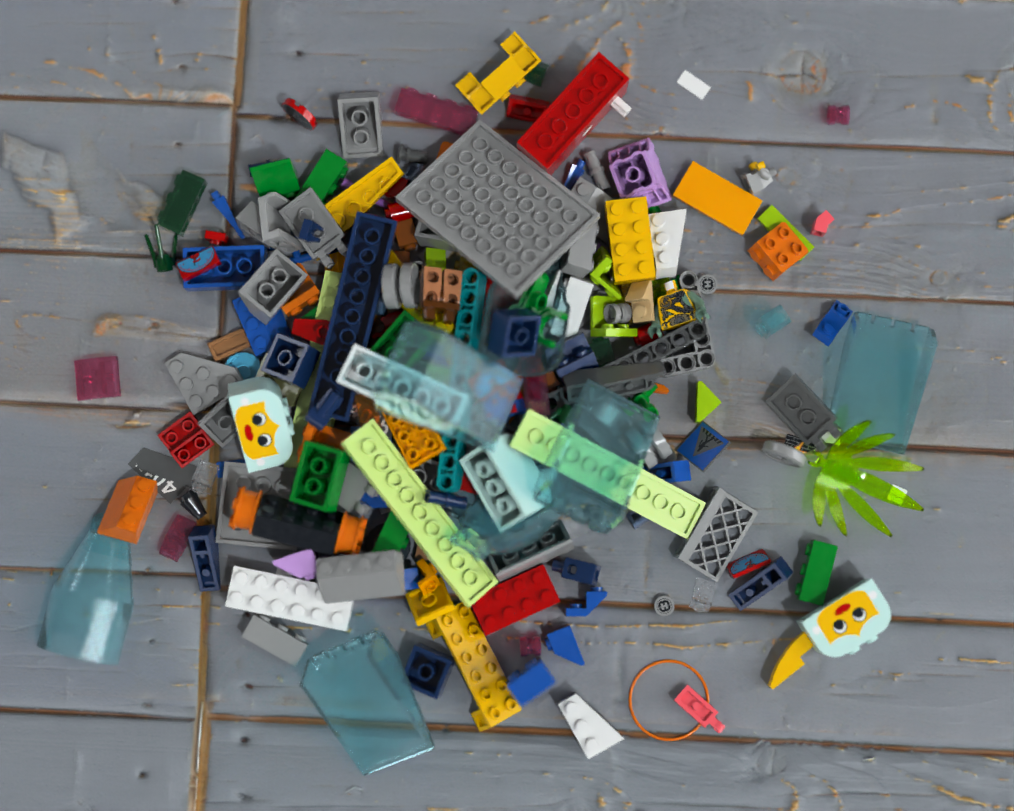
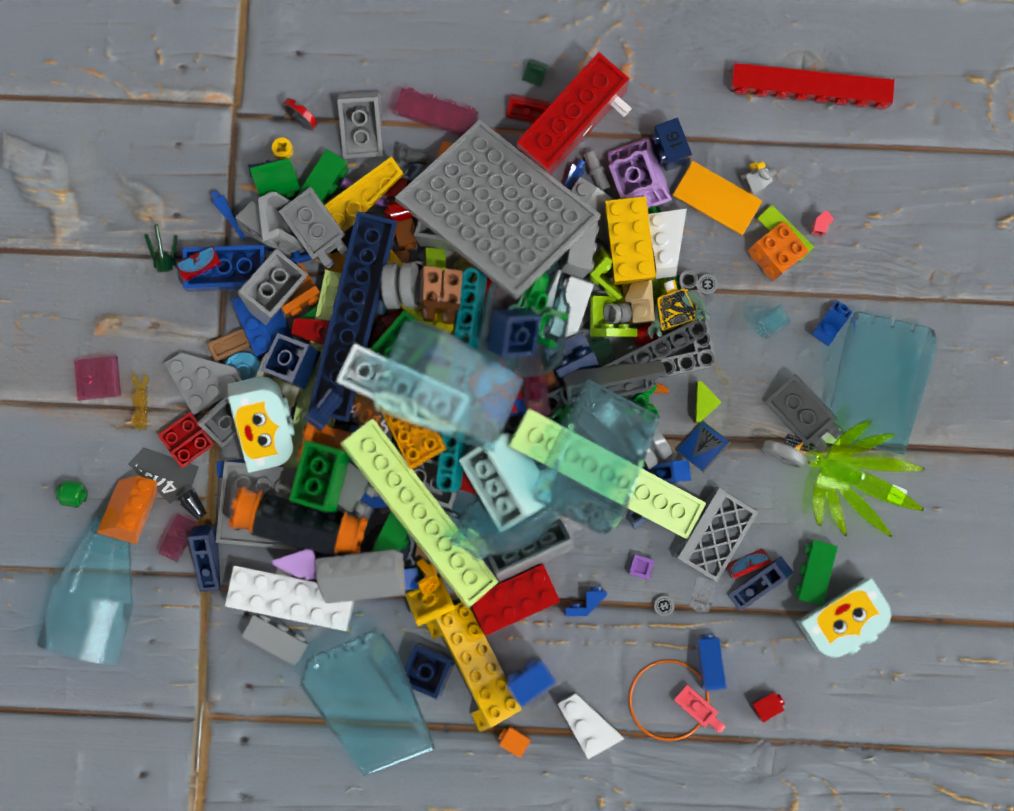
clear green brick [157,170,208,237] -> none
clear bracket [192,459,220,495] -> none
red plate [205,230,229,247] -> none
dark blue tile [298,218,324,243] -> none
dark blue pin [424,490,467,510] -> none
yellow bracket [455,31,542,115] -> none
clear pink wheel [520,636,541,657] -> none
blue slope [545,625,585,666] -> none
dark blue torso [552,557,601,586] -> none
white sticker [677,70,711,100] -> none
yellow slope [768,631,813,690] -> none
clear pink wheel [827,105,850,125] -> none
none -> green head [56,480,88,508]
none -> clear yellow plate [132,375,149,431]
none -> yellow wheel [272,137,294,160]
none -> orange brick [498,726,531,758]
none -> medium lavender plate [629,554,654,580]
none -> dark blue brick [650,117,692,172]
none -> blue slope [697,634,726,691]
none -> red brick [730,63,895,110]
none -> red brick [751,691,785,723]

